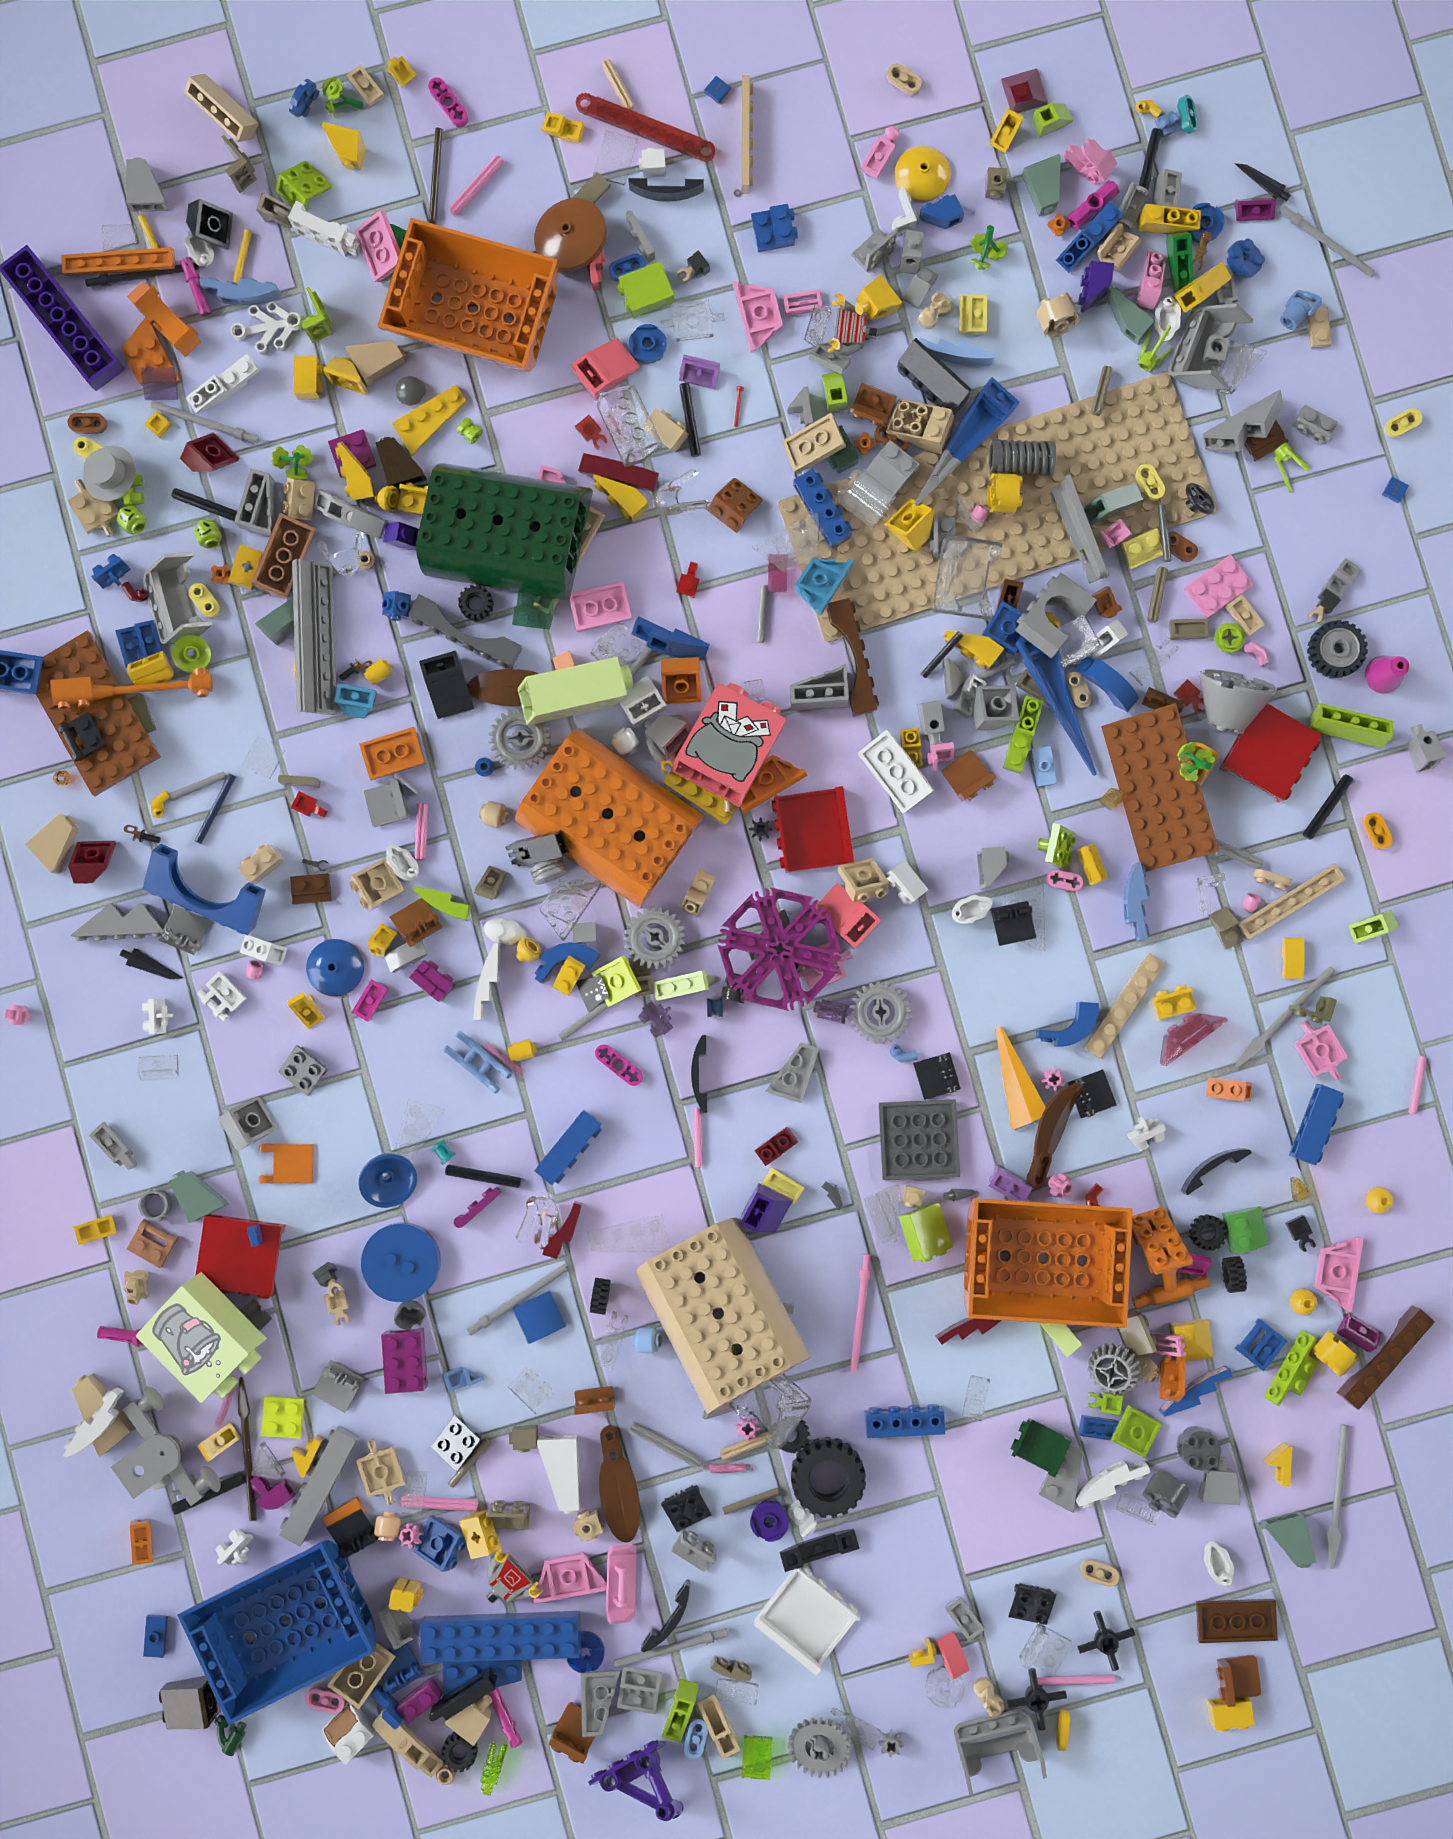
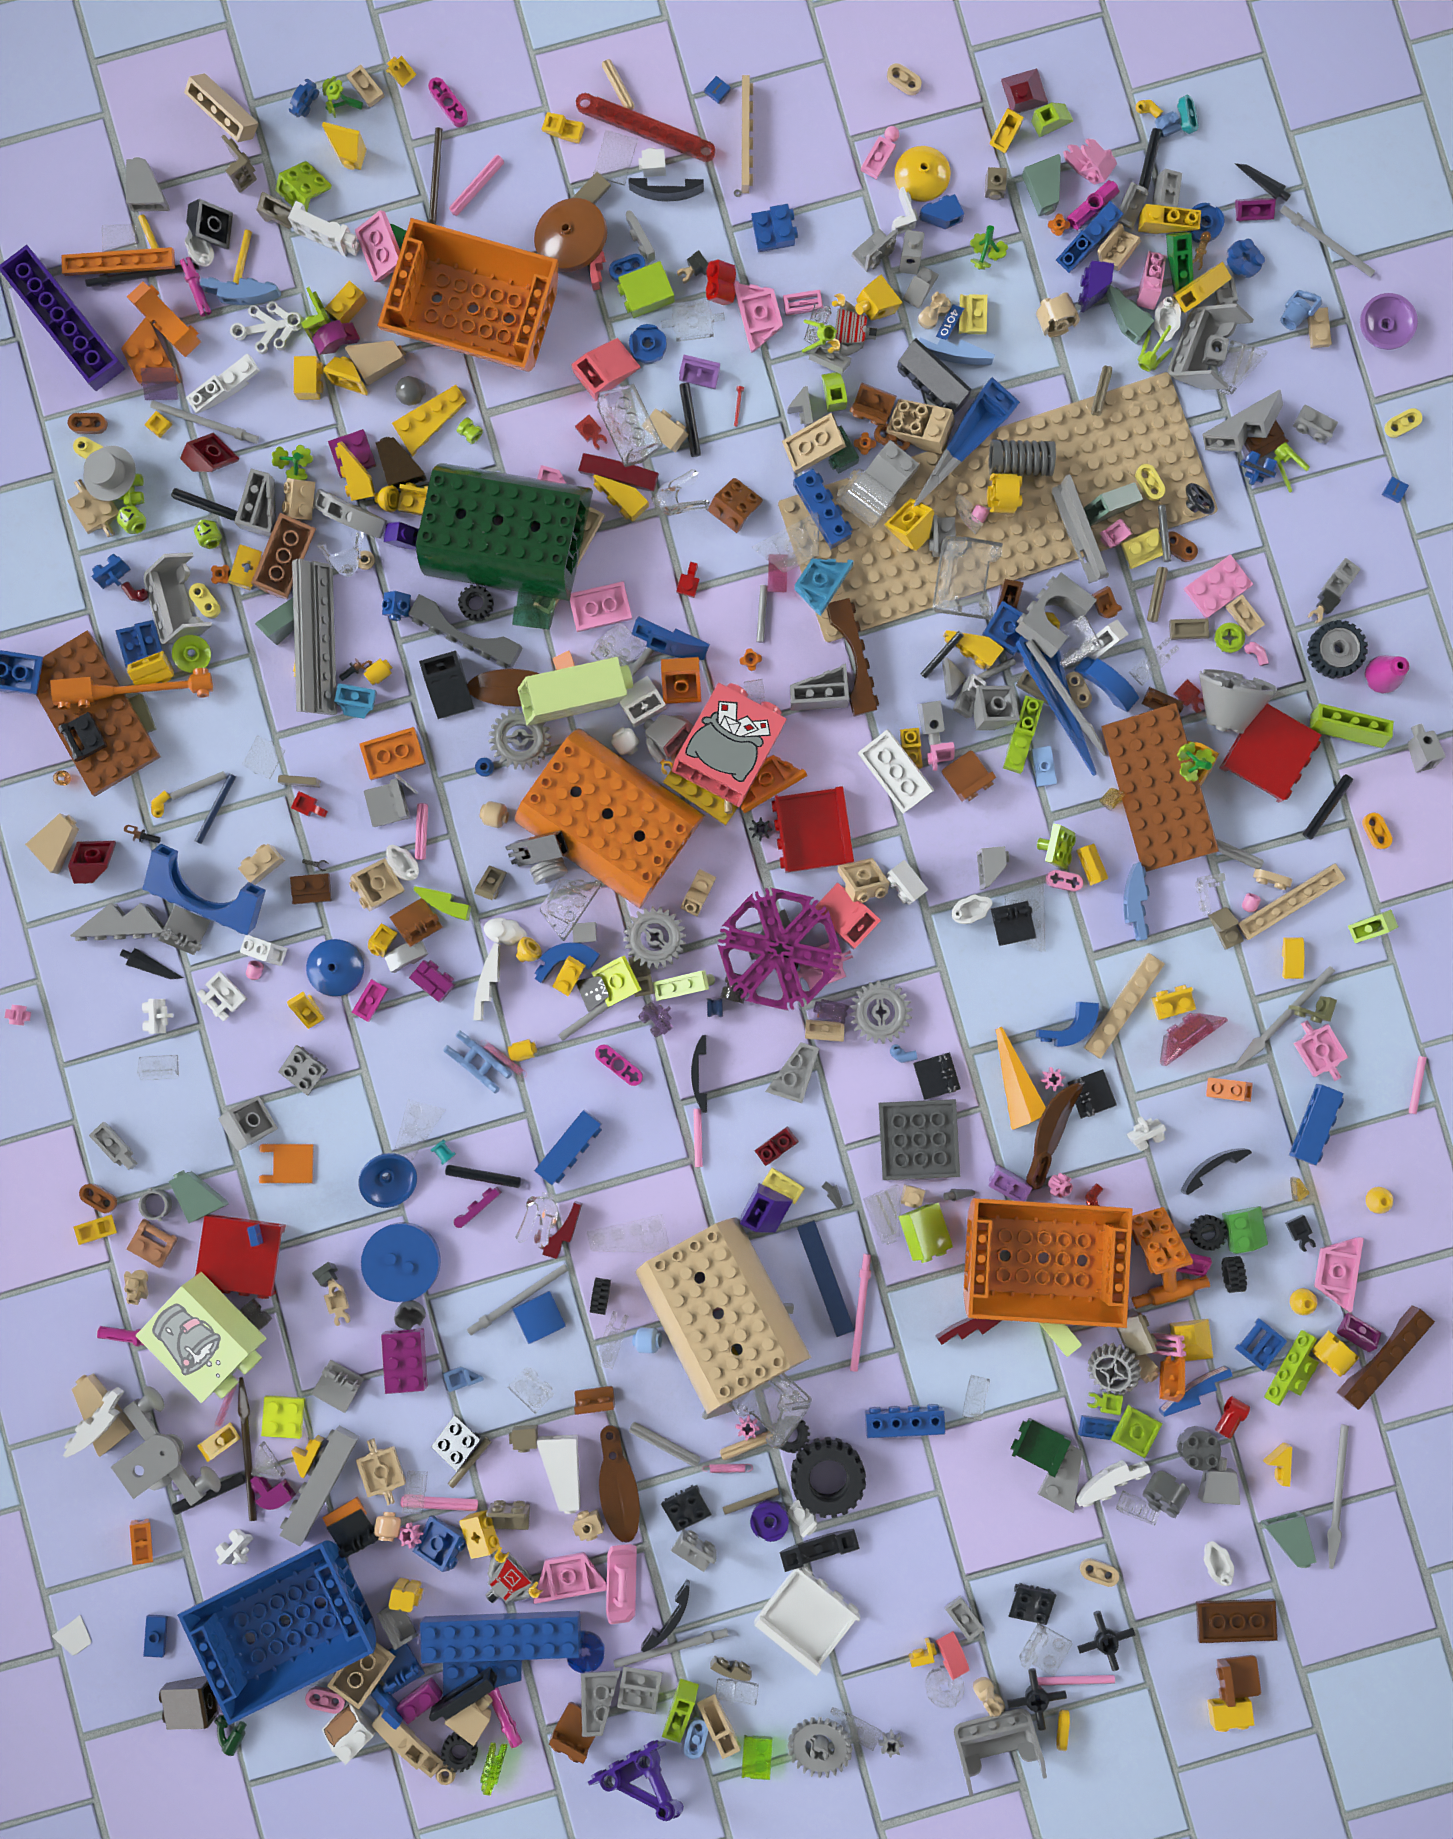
none -> white sticker [52,1615,91,1656]
none -> dark orange plate [79,1183,117,1213]
none -> magenta brick [312,320,360,355]
none -> yellow brick [324,280,368,323]
none -> red brick [706,259,736,305]
none -> orange plate [739,648,762,671]
none -> dark blue tile [796,1220,855,1337]
none -> lime plant [802,319,837,353]
none -> tan plate [805,1020,844,1042]
none -> blue sticker [936,304,965,340]
none -> light grey piece [1026,639,1106,756]
none -> red piece [1215,1396,1250,1439]
none -> blue hips [1239,451,1277,485]
none -> medium lavender dish [1360,293,1418,350]

